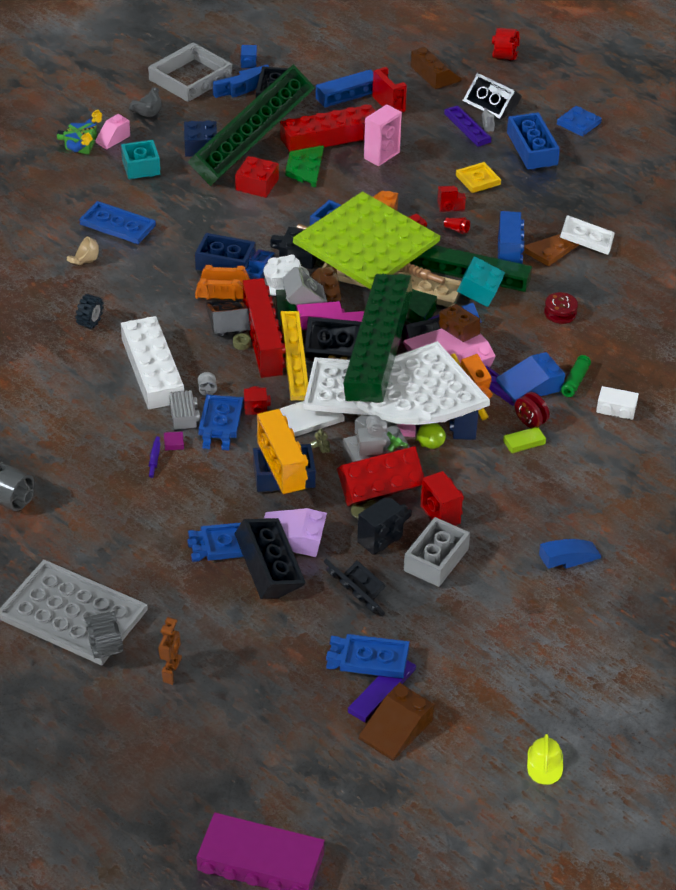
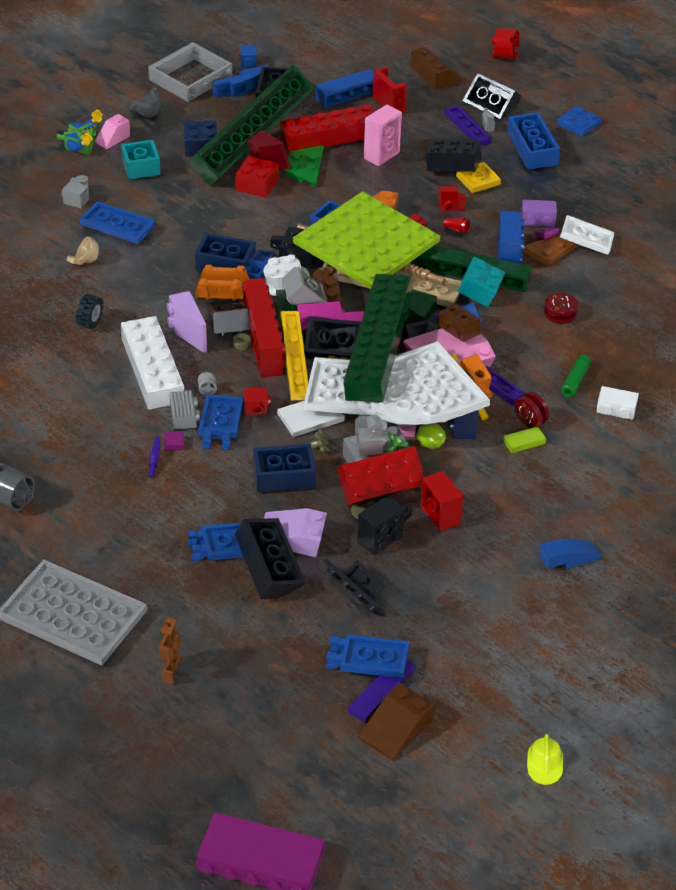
dark grey brick [85,611,123,659] -> none
light orange brick [257,409,308,494] -> none
light grey brick [404,517,470,587] -> none
blue slope [496,352,565,403] -> none
none -> light grey brick [62,175,89,208]
none -> lavender slope [167,291,207,353]
none -> dark red slope [247,130,291,170]
none -> black brick [426,138,482,172]
none -> medium lavender brick [521,200,557,227]
none -> magenta tile [535,227,559,239]

